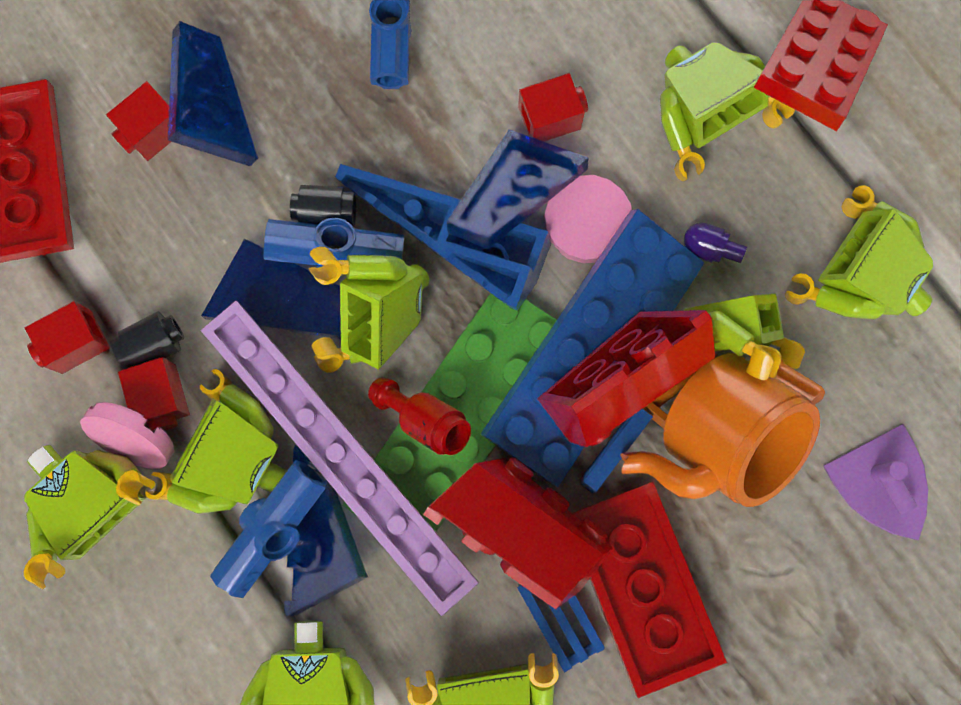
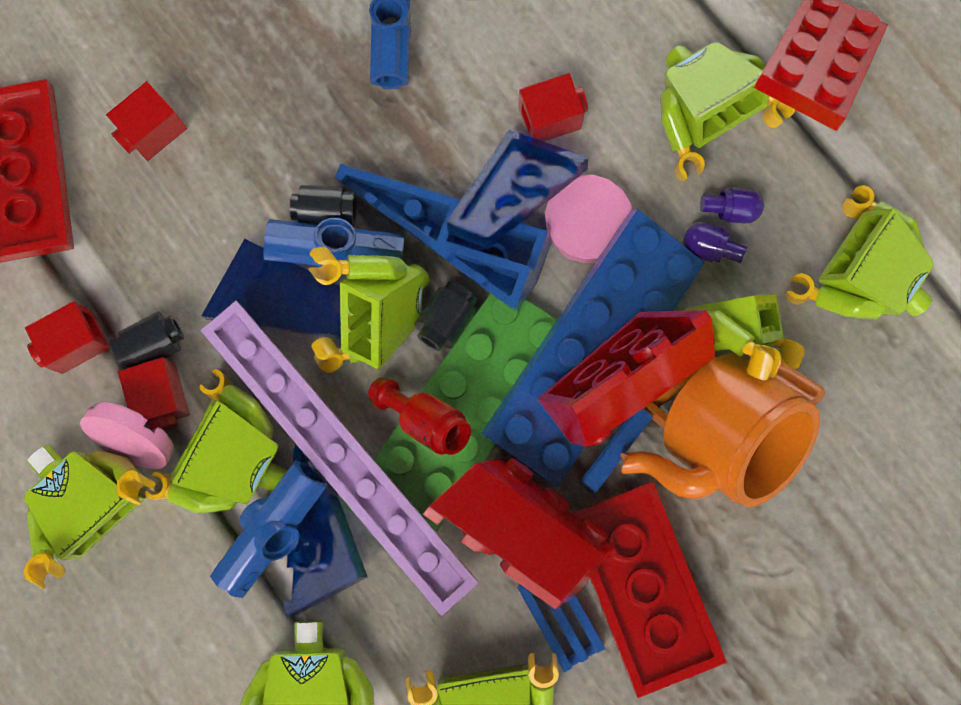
clear blue wing [168,21,258,166] -> none
medium lavender shield [823,424,928,540] -> none
none -> black brick [414,281,478,351]
none -> dark purple cylinder [700,187,764,224]

